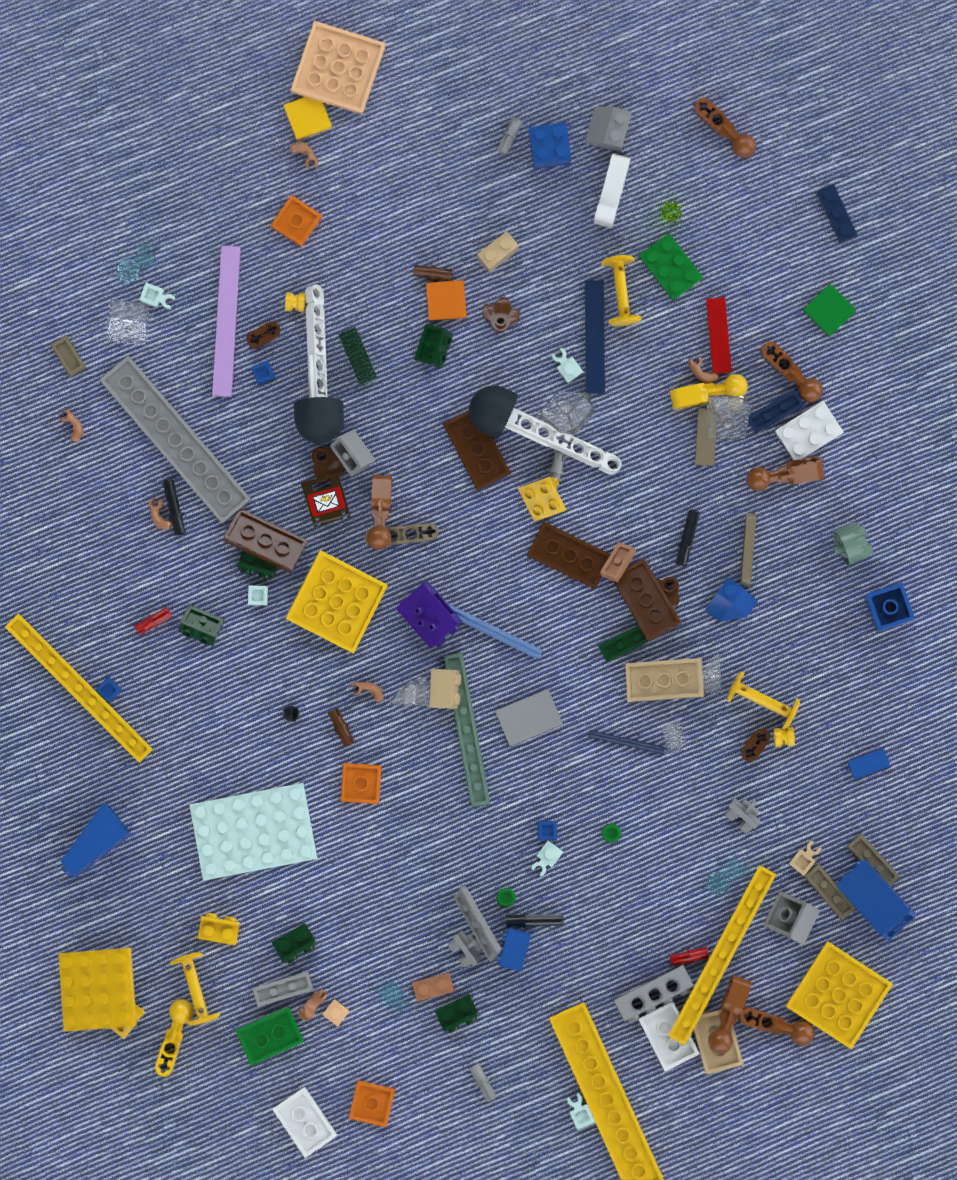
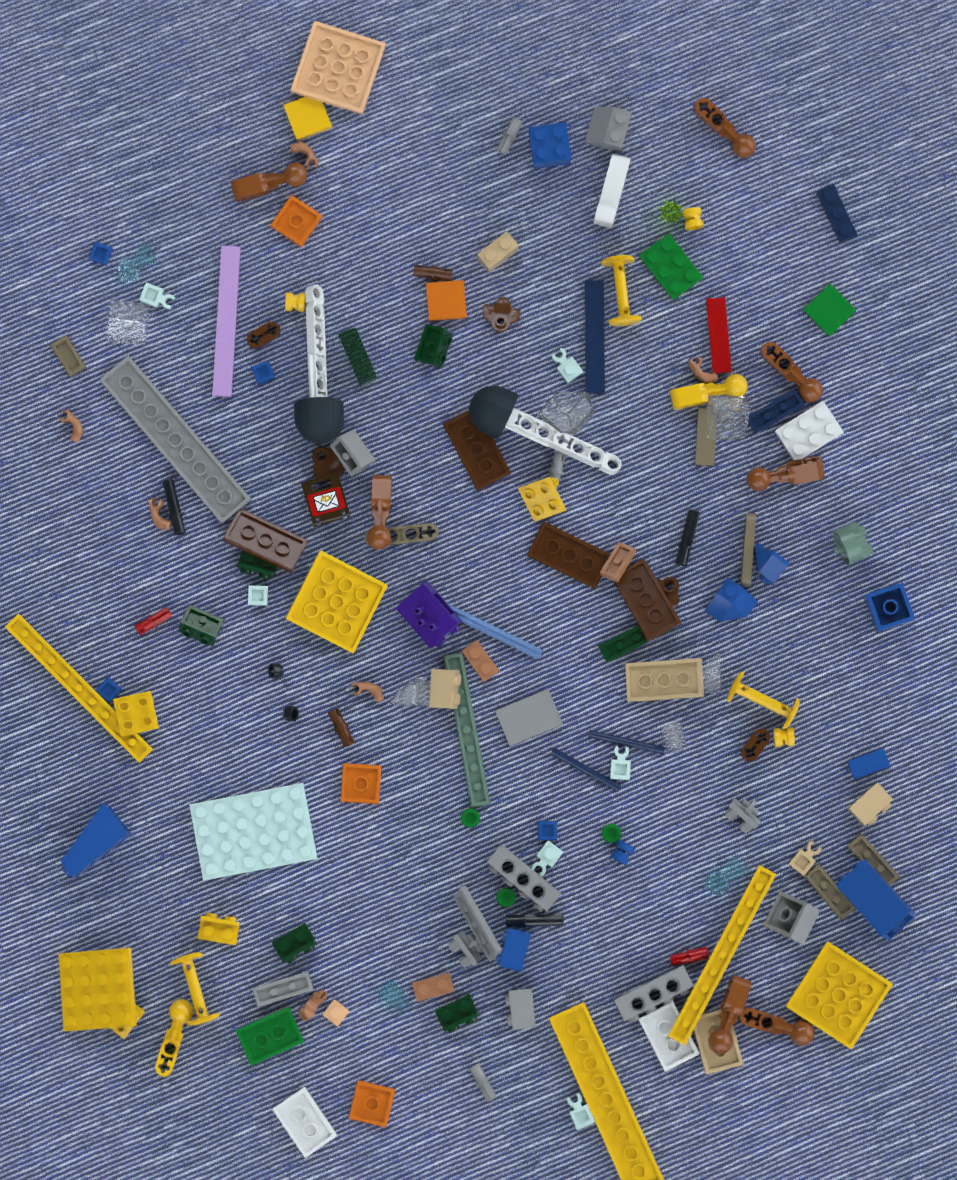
none -> blue tile [89,242,113,266]
none -> yellow hinge [113,691,159,737]
none -> dark orange beam [230,162,308,202]
none -> black hinge [268,663,284,679]
none -> nougat plate [461,640,499,682]
none -> green tile [461,808,480,828]
none -> light grey brick [487,844,561,912]
none -> light grey brick [505,988,536,1030]
none -> dark blue bar [551,748,621,792]
none -> blue wheel [609,840,635,865]
none -> light aqua plate [610,746,631,780]
none -> yellow wheel [682,207,704,230]
none -> blue slope [754,542,790,585]
none -> tan brick [847,782,893,826]

